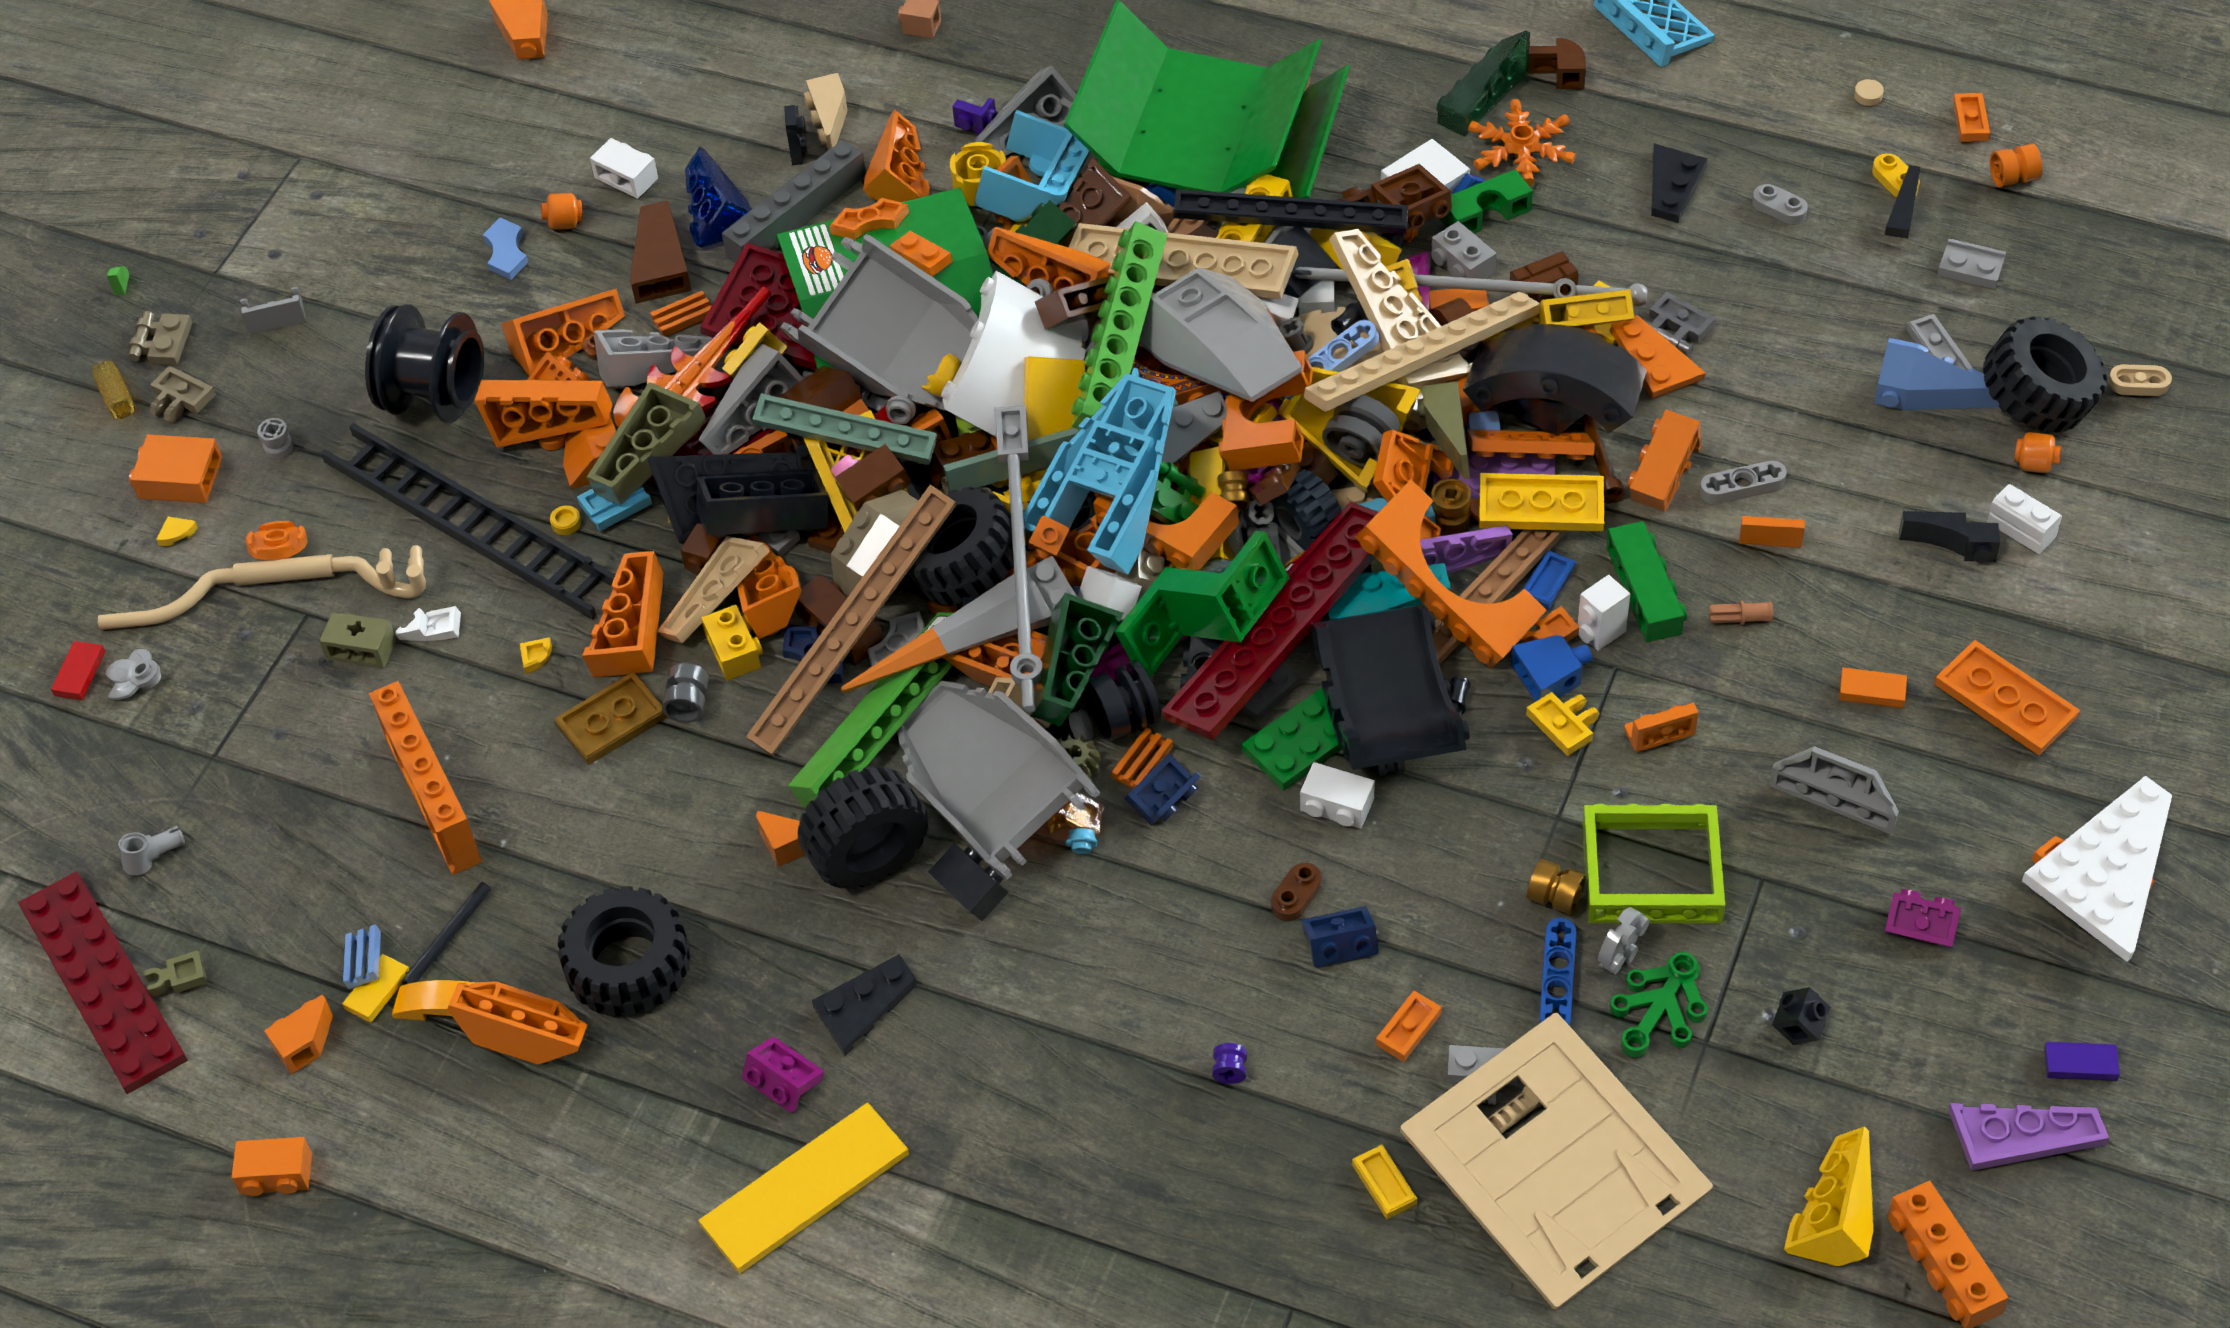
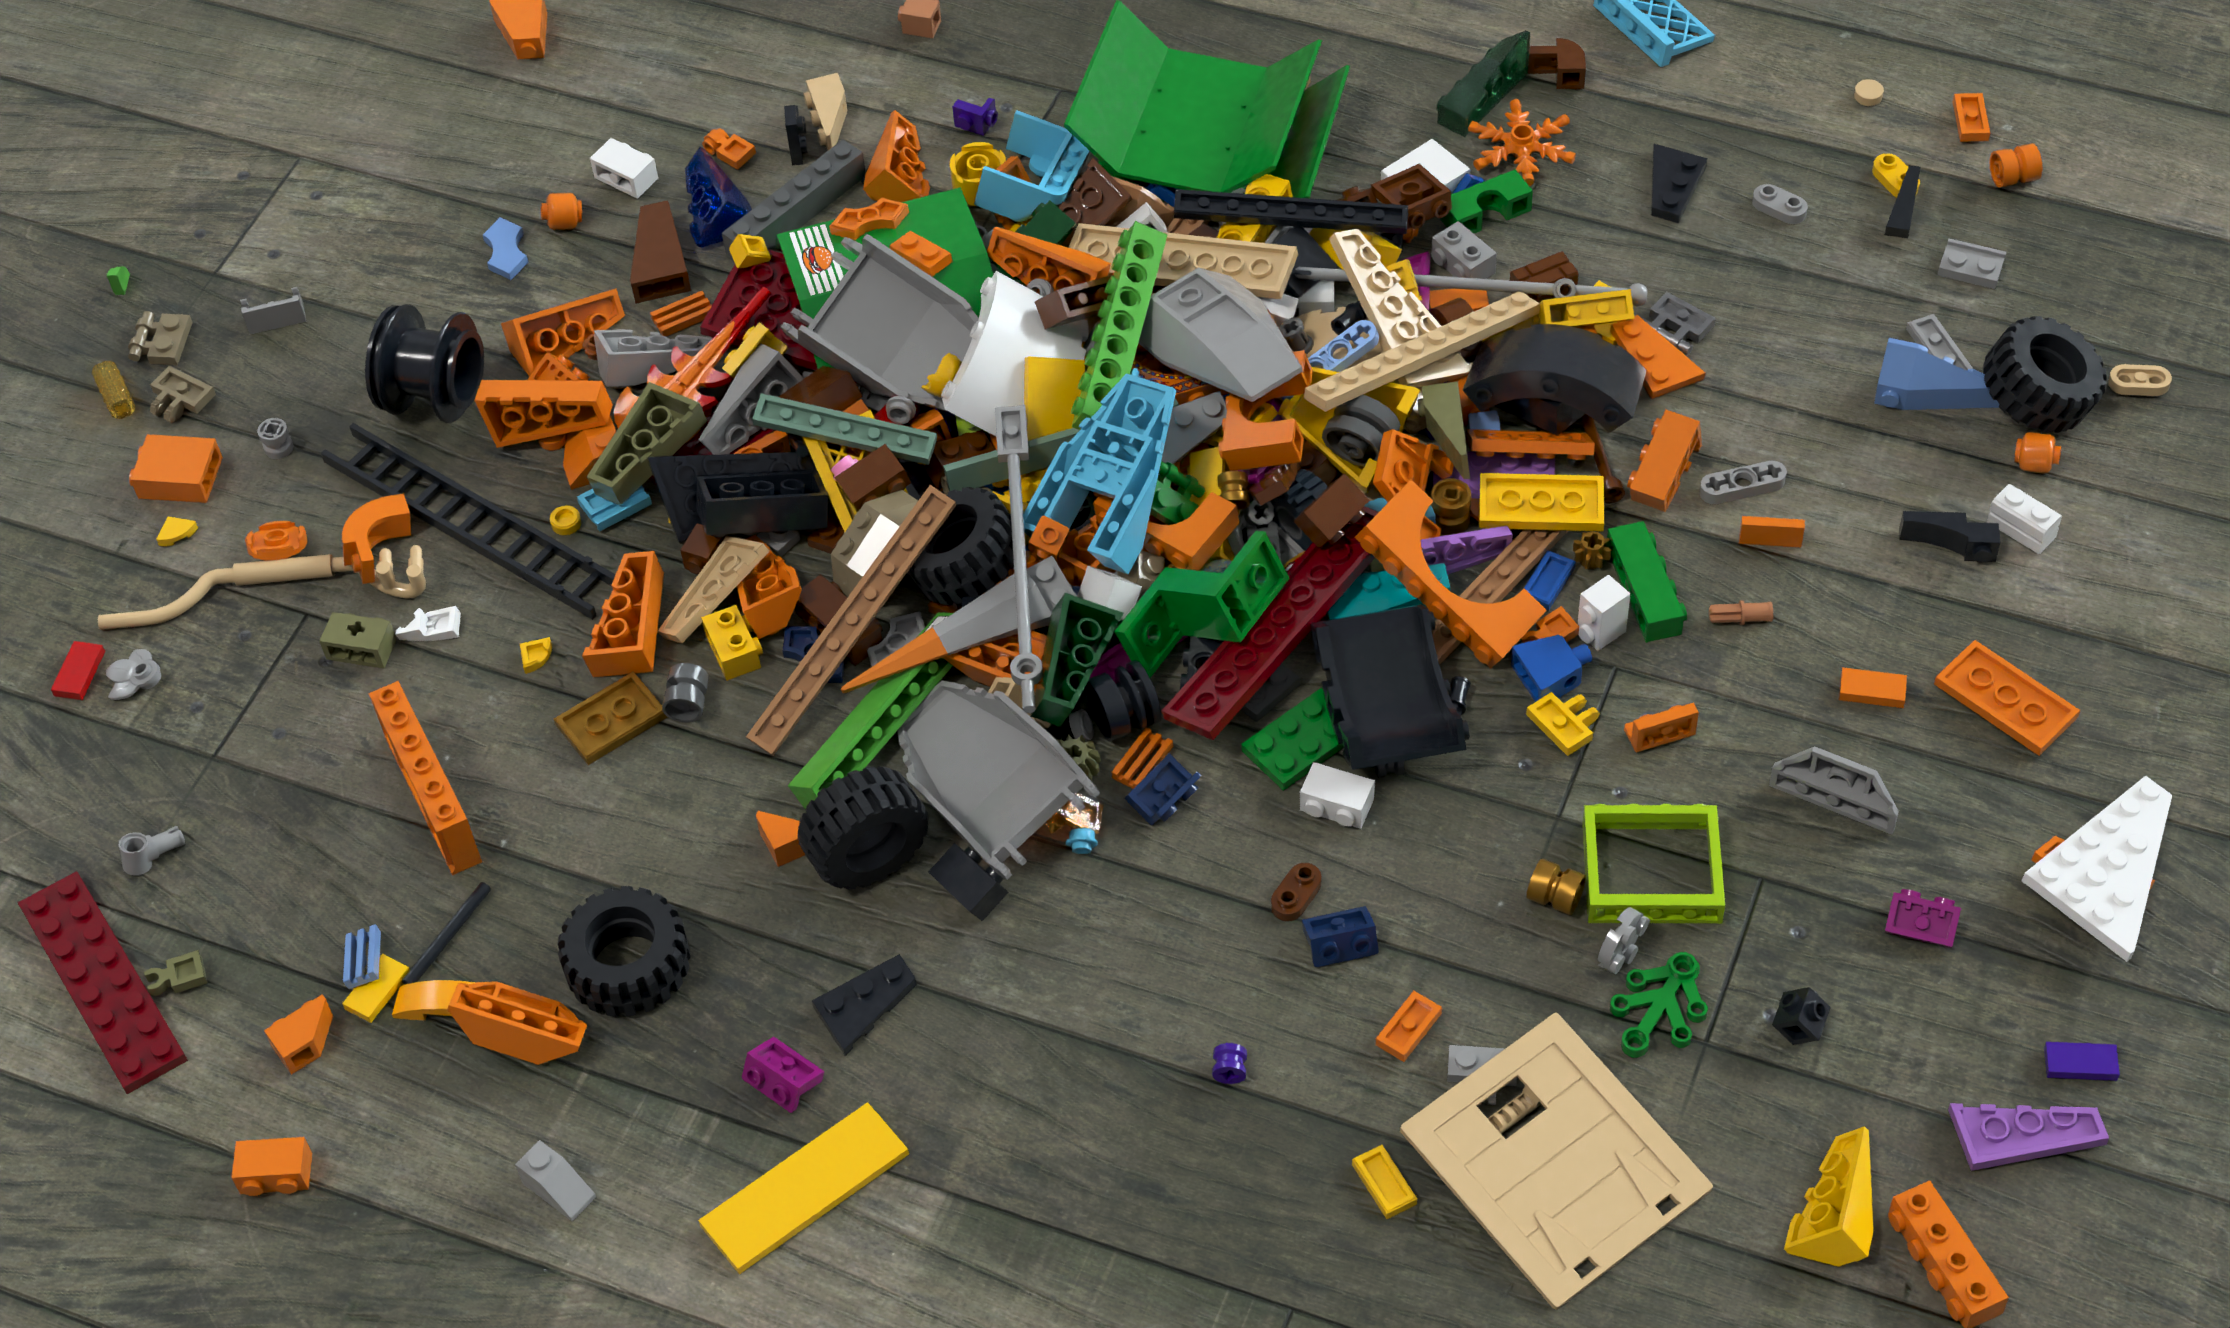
light grey wedge [974,66,1076,156] -> none
blue beam [1539,917,1576,1026] -> none
none -> orange arch [342,494,411,584]
none -> light grey slope [515,1140,596,1222]
none -> orange plate [702,128,756,170]
none -> yellow slope [729,234,771,269]
none -> reddish brown brick [1294,473,1370,548]
none -> pearl gold gear [1573,531,1611,569]

